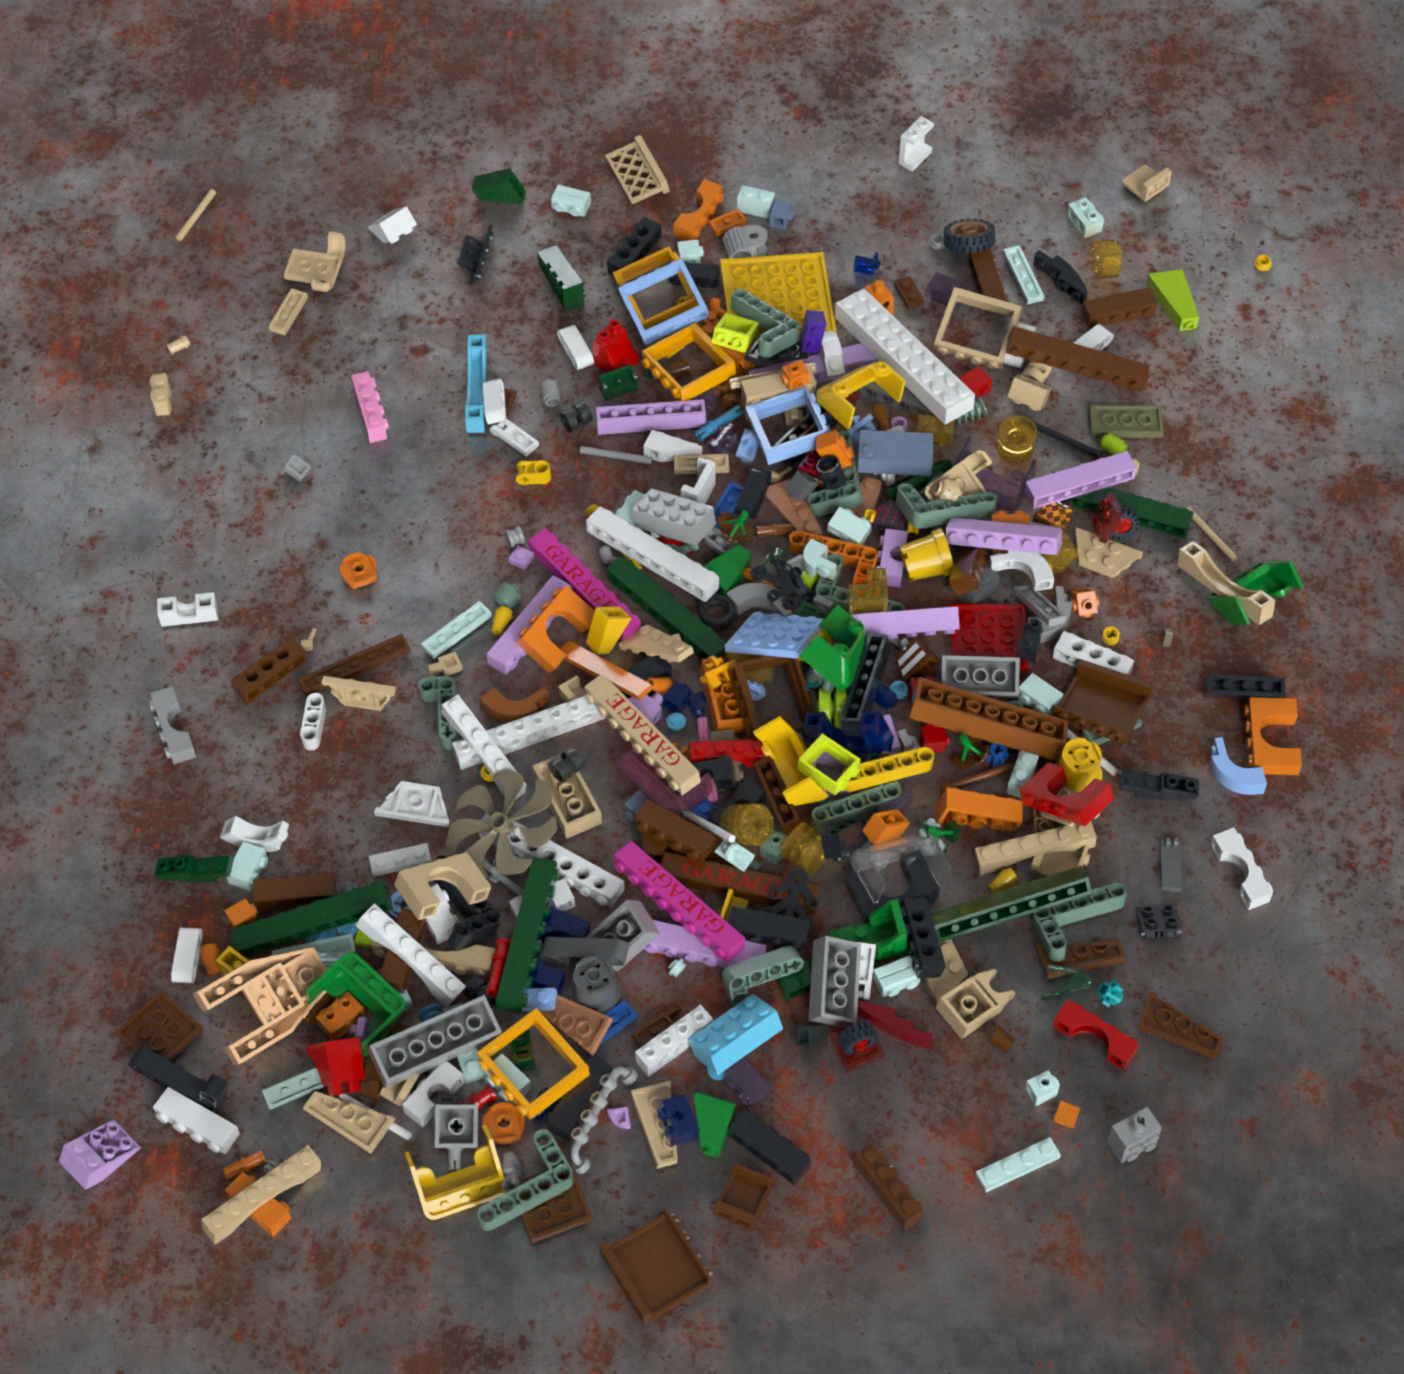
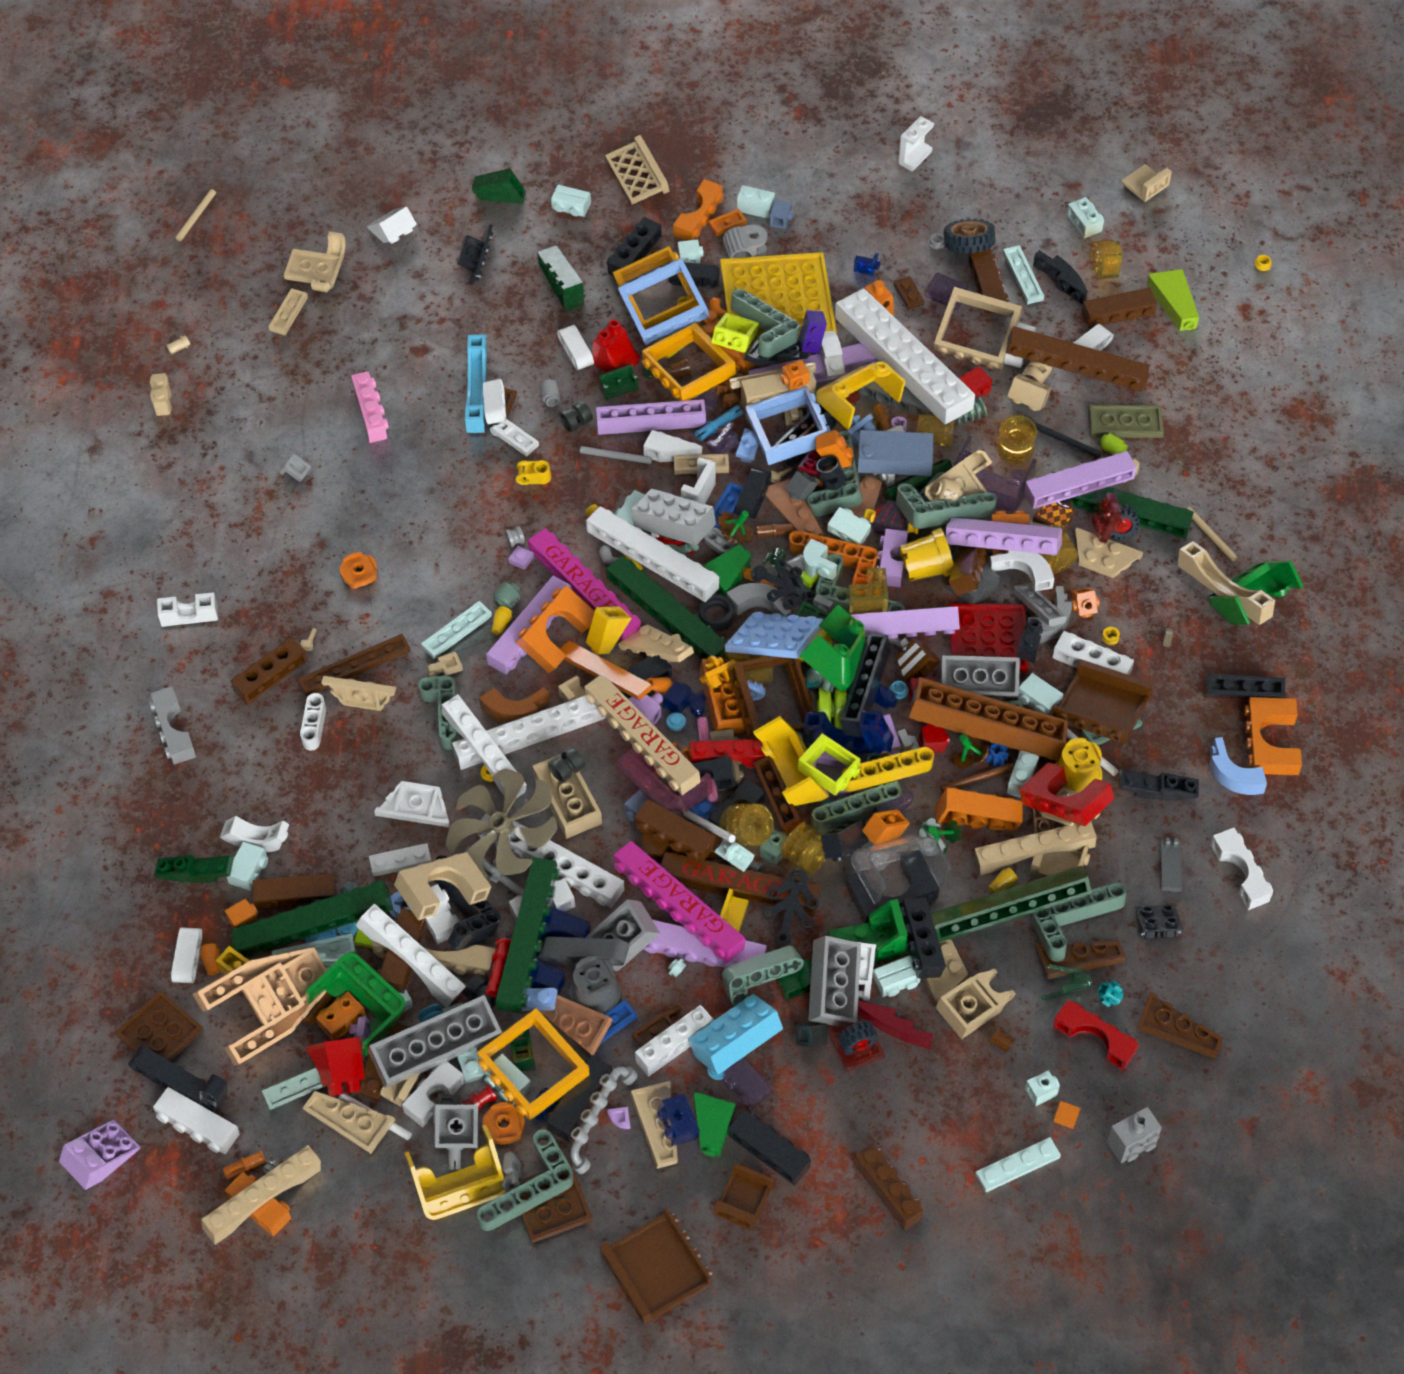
black brick [728,906,813,951] -> none

